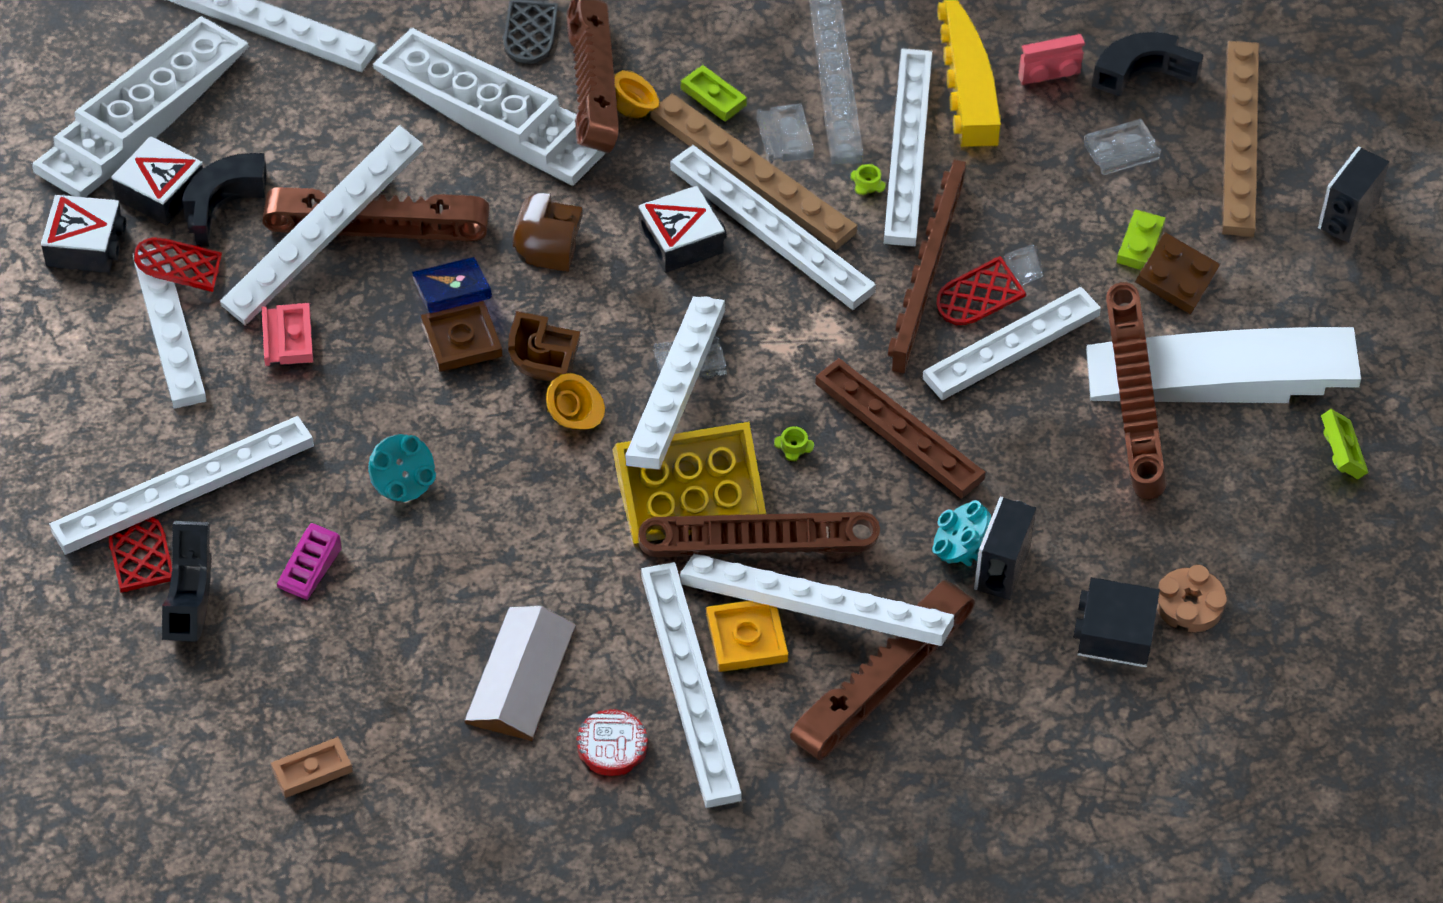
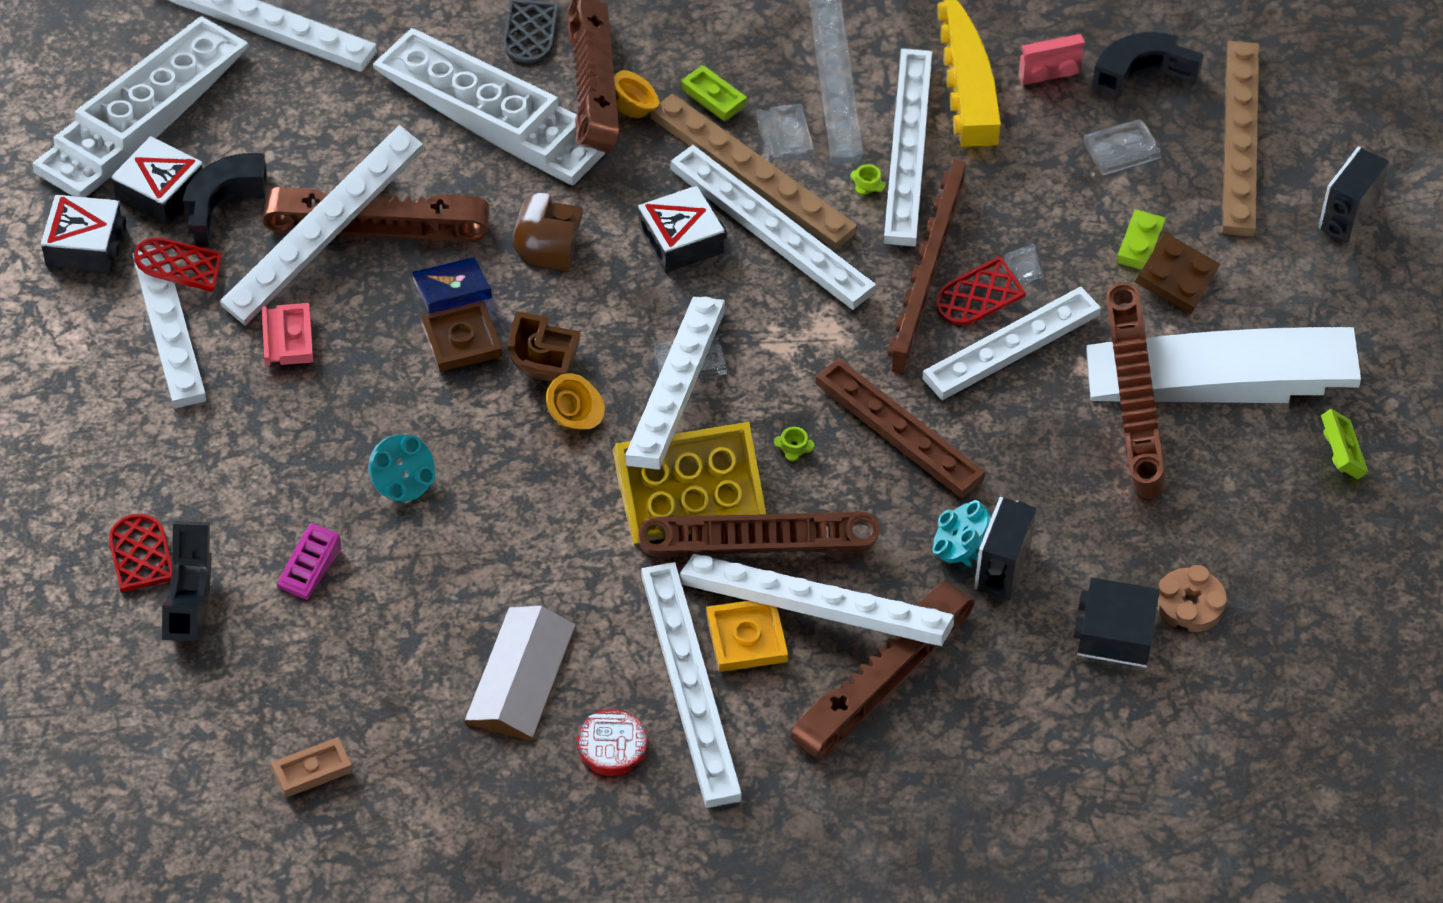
white plate [49,416,314,555] -> none

